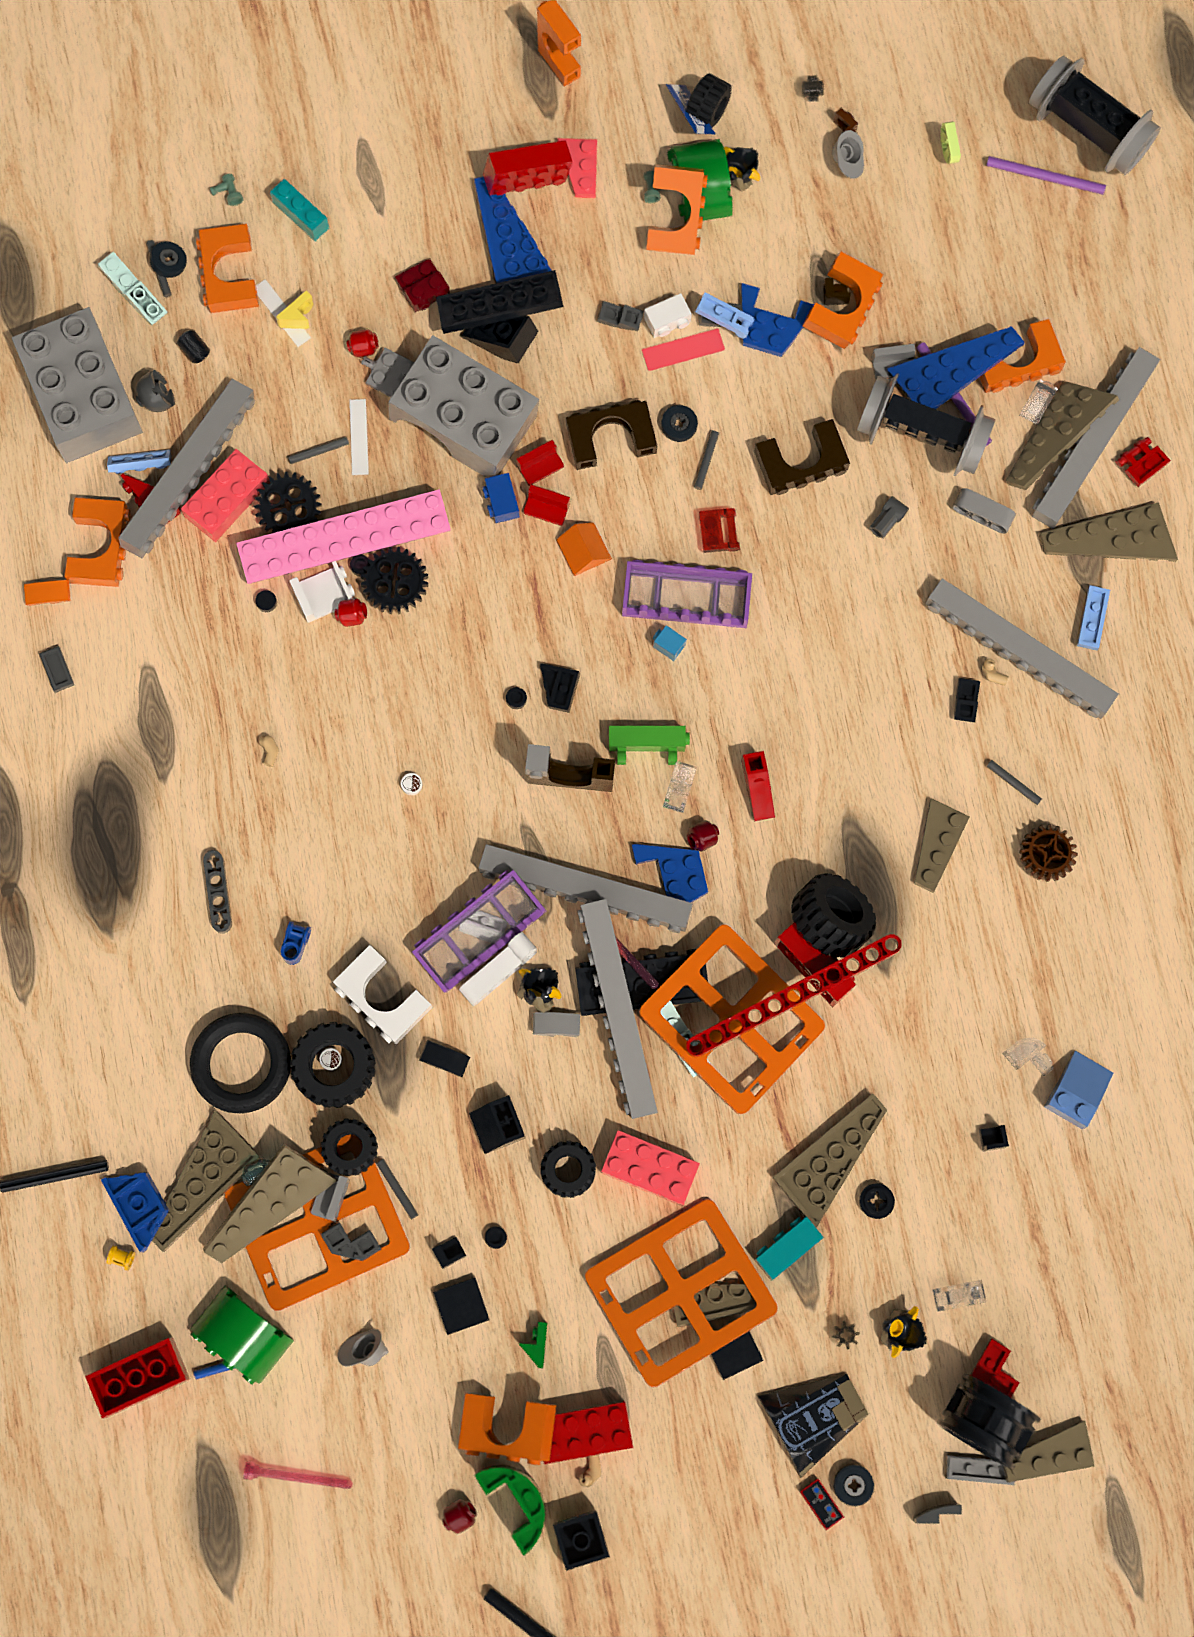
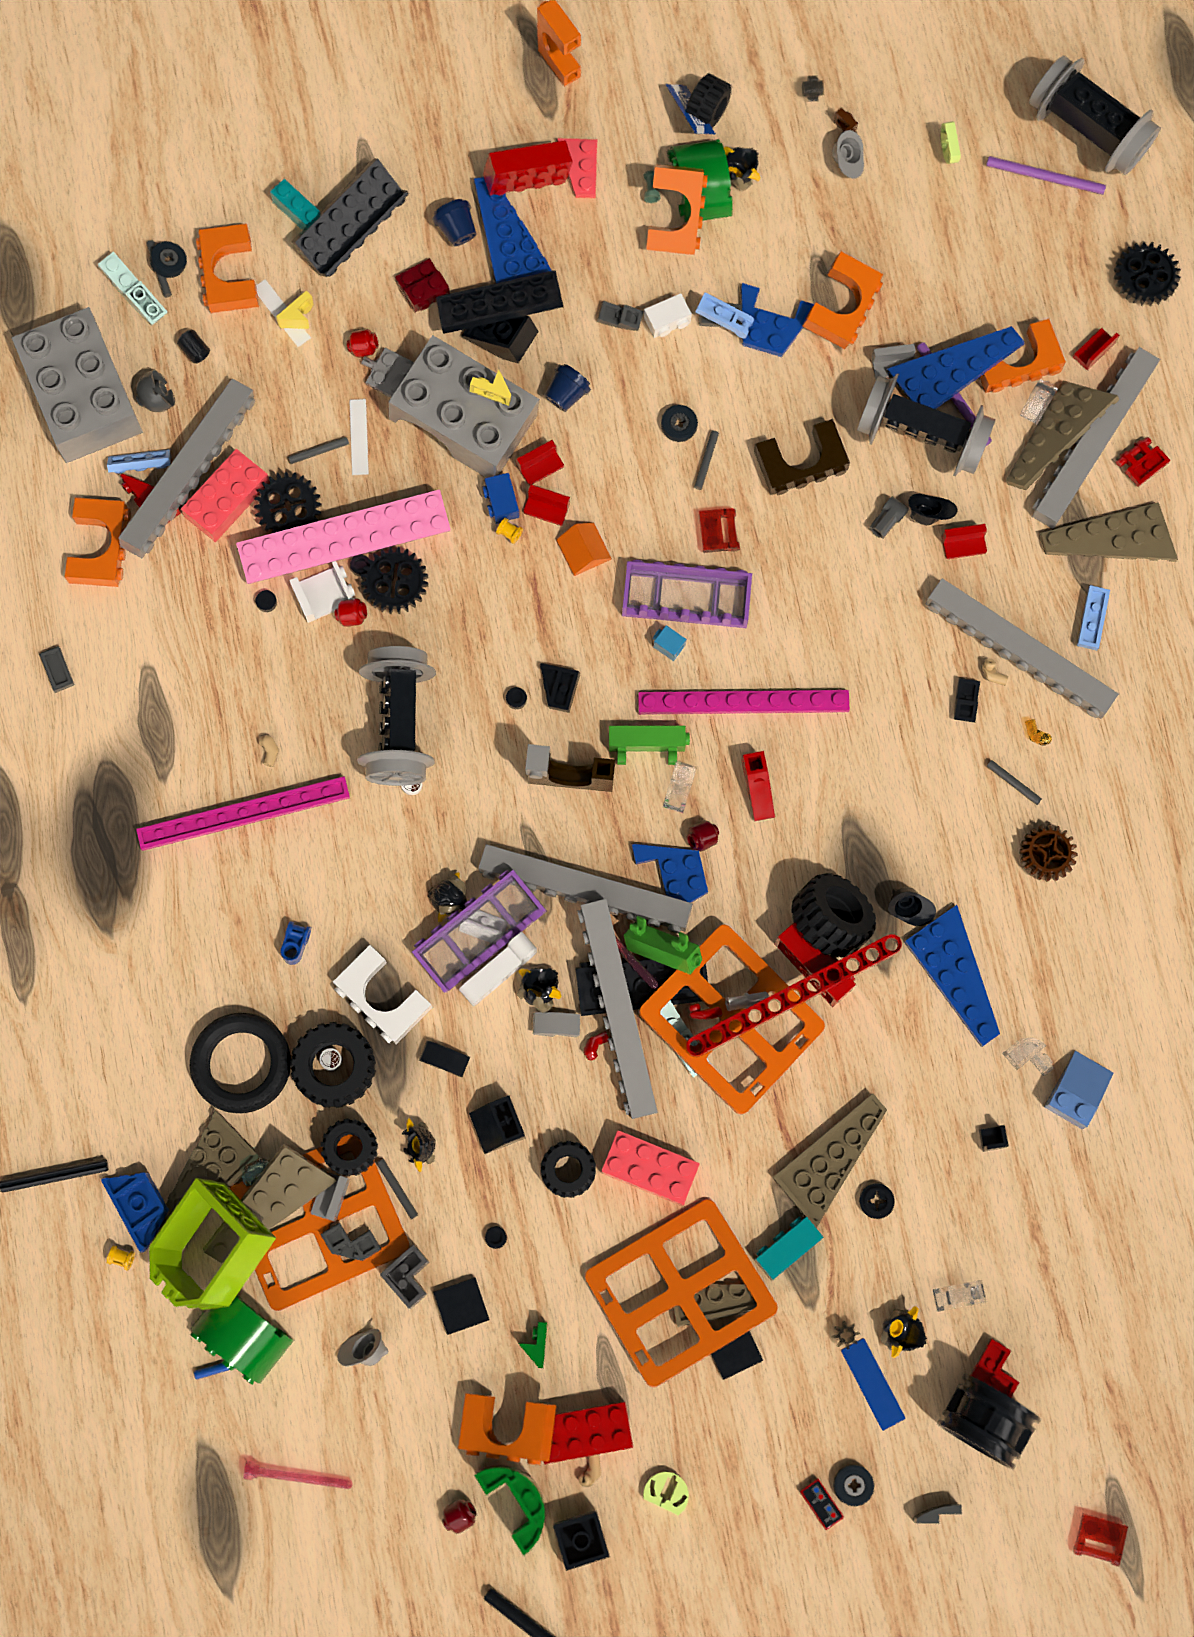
orange slope [24,580,71,606] -> none
red brick [85,1338,190,1419] -> none
dark grey beam [203,850,232,934] -> none
sand green piece [210,174,244,206] -> none
black panel [432,1237,467,1269] -> none
dark brown arch [566,400,657,470] -> none
coral sticker [642,329,725,371] -> none
wedge [758,1374,869,1478] -> none
dark brown panel [823,277,851,305] -> none
dark tan wing [914,798,970,893] -> none
light grey tile [946,1456,1015,1485] -> none
light grey beam [953,488,1016,534] -> none
dark tan wing [1003,1421,1095,1482] -> none
none -> dark pink plate [136,776,350,851]
none -> lime container [149,1178,276,1310]
none -> black bracket [292,158,409,277]
none -> brick [357,646,436,786]
none -> flat silver brick [380,1244,430,1309]
none -> black hair [402,1118,436,1172]
none -> black hair [428,872,467,922]
none -> dark blue piece [432,199,477,247]
none -> light yellow slope [469,370,511,406]
none -> yellow bush [496,517,523,544]
none -> dark blue piece [544,364,591,412]
none -> red arm [583,1031,609,1061]
none -> bright green brick [623,916,702,975]
none -> dark pink plate [638,690,850,715]
none -> yellowish green piece [643,1472,689,1515]
none -> red arm [689,1004,722,1020]
none -> white axle [725,992,770,1011]
none -> blue sticker [841,1339,906,1431]
none -> black piece [888,887,936,926]
none -> blue wing [904,905,1000,1047]
none -> black piece [908,494,958,526]
none -> red panel [942,524,987,559]
none -> clear yellow arm [1025,719,1052,746]
none -> red panel [1073,328,1120,371]
none -> clear red plate [1073,1513,1128,1567]
none -> black gear [1114,242,1181,306]

